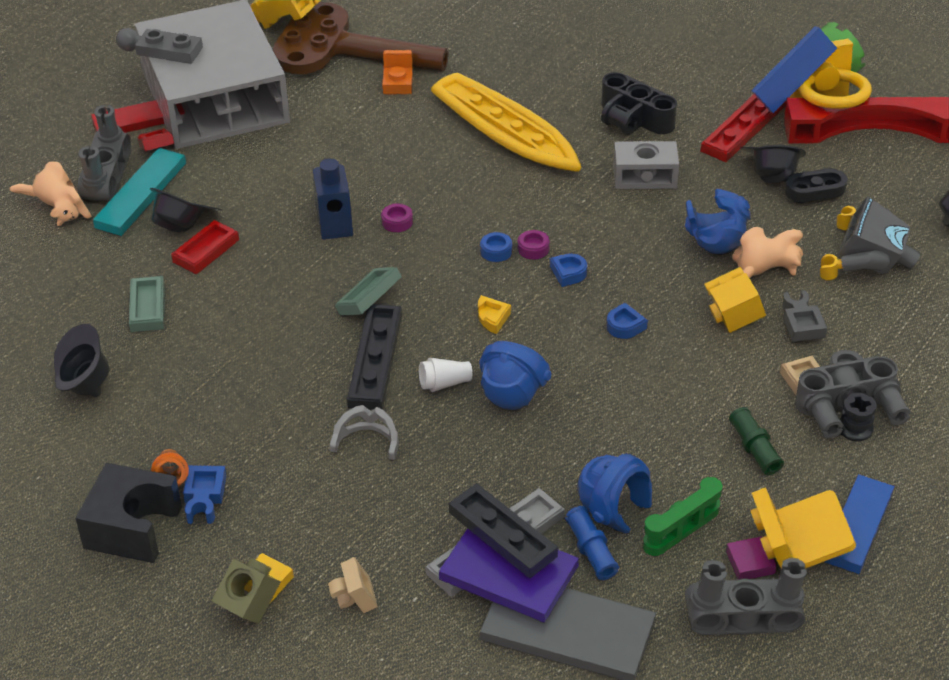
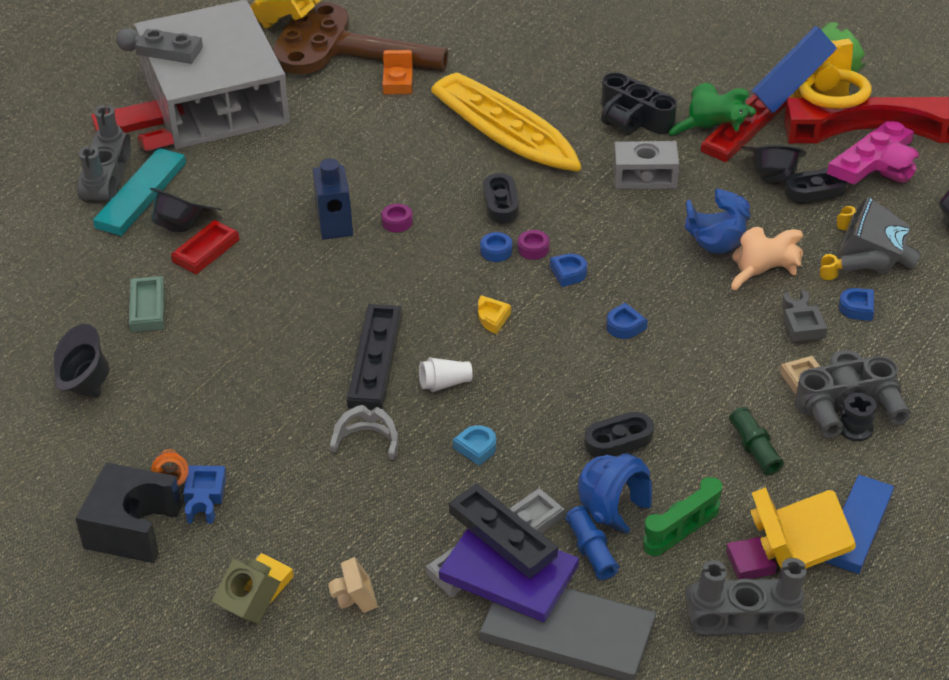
light nougat animal [10,161,92,226] -> none
sand green tile [335,267,402,315] -> none
blue helmet [479,341,551,410] -> none
yellow brick [704,267,766,333] -> none
none -> dark azure tile [453,425,496,466]
none -> black plate [483,173,519,223]
none -> black plate [584,412,654,457]
none -> green animal [669,82,756,136]
none -> dark pink plate [827,121,919,185]
none -> blue tile [838,288,874,321]

